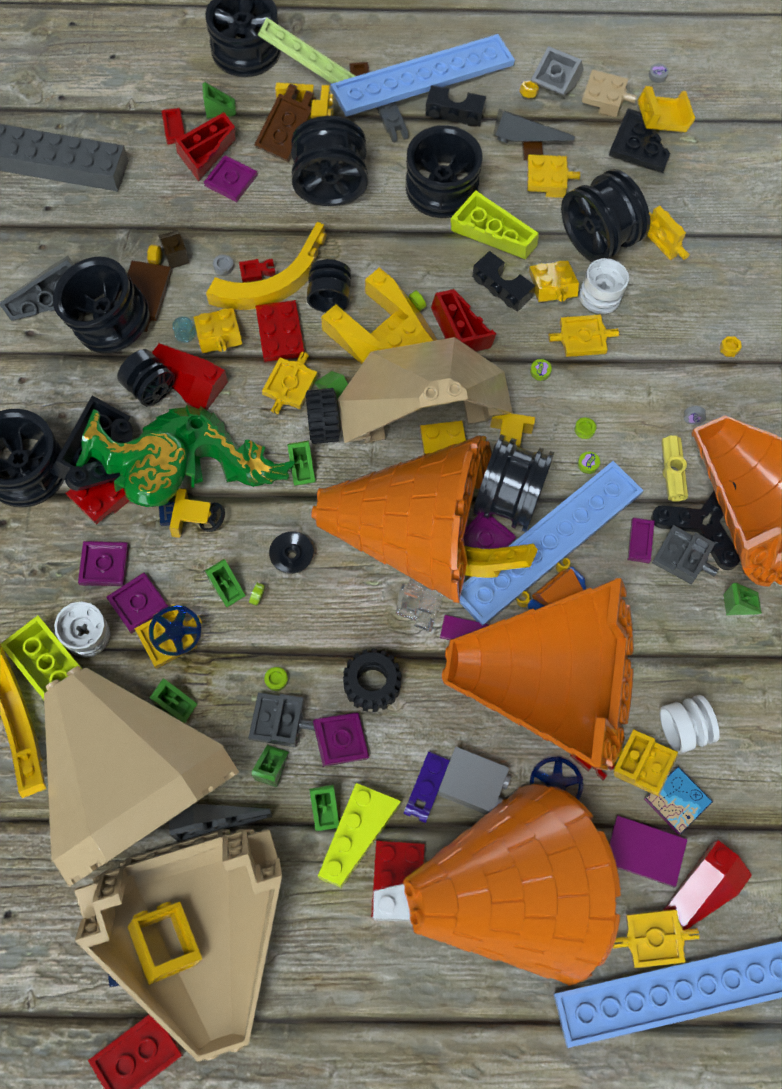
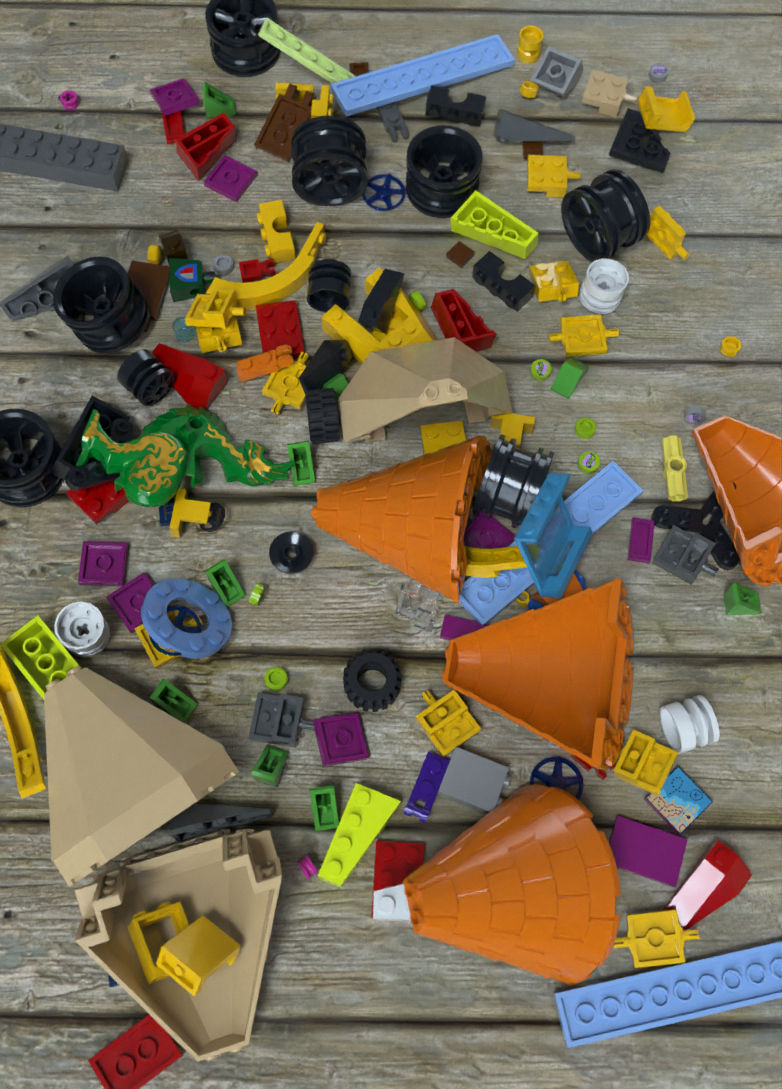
none -> dark pink bush [60,90,79,110]
none -> medium blue plate [141,578,232,658]
none -> magenta tile [150,78,200,116]
none -> yellow panel [156,915,241,997]
none -> dark green torso [169,258,216,302]
none -> yellow plate [185,288,246,328]
none -> orange hinge [237,345,293,382]
none -> yellow arch [256,200,295,264]
none -> dark pink bush [296,855,318,880]
none -> black slope [299,340,352,395]
none -> black slope [358,268,405,333]
none -> clear blue wheel [362,173,406,211]
none -> yellow plate [416,690,481,758]
none -> reddish brown tile [446,241,475,268]
none -> dark azure panel [514,473,592,598]
none -> yellow wheel [517,25,544,64]
none -> bright green slope [551,357,589,399]

